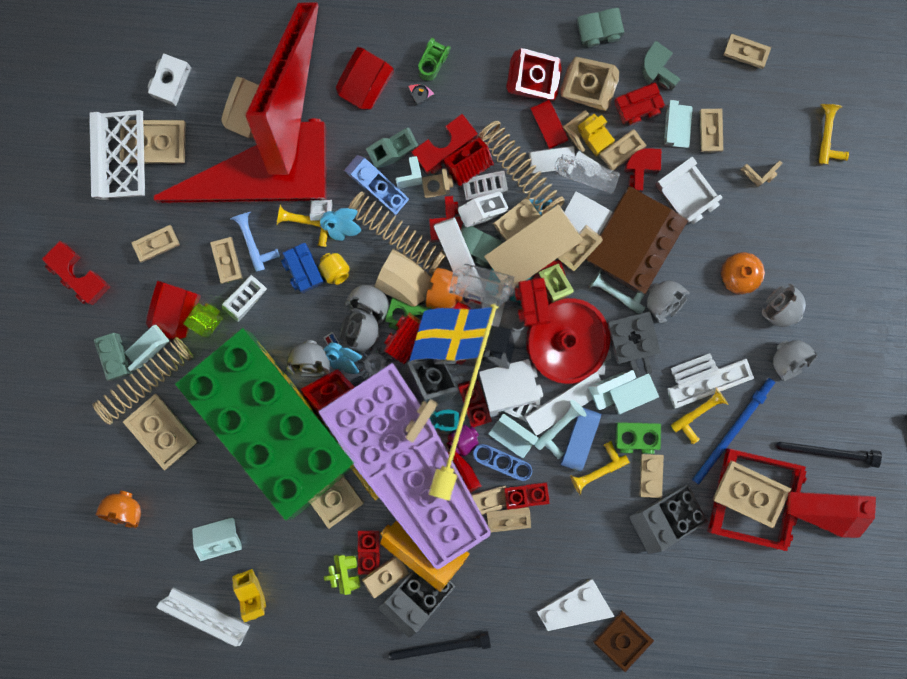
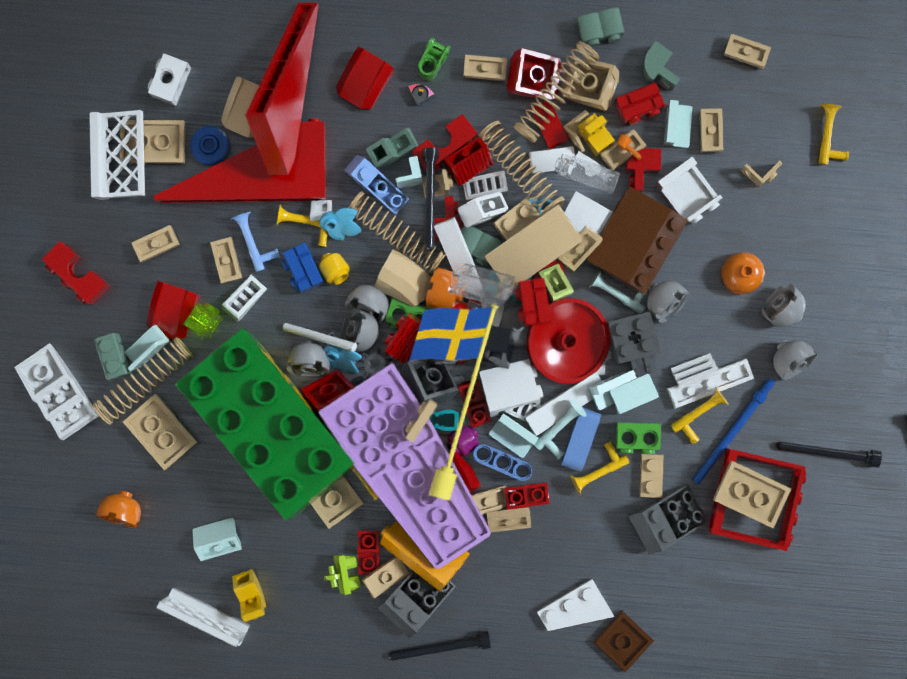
red wedge [787,492,876,538] -> none
none -> white slope [14,343,99,441]
none -> blue wheel [190,126,230,165]
none -> white bar [283,323,357,351]
none -> black piece [422,147,440,252]
none -> tan plate [463,55,507,81]
none -> tan piece [514,41,599,143]
none -> orange hand [617,134,642,160]

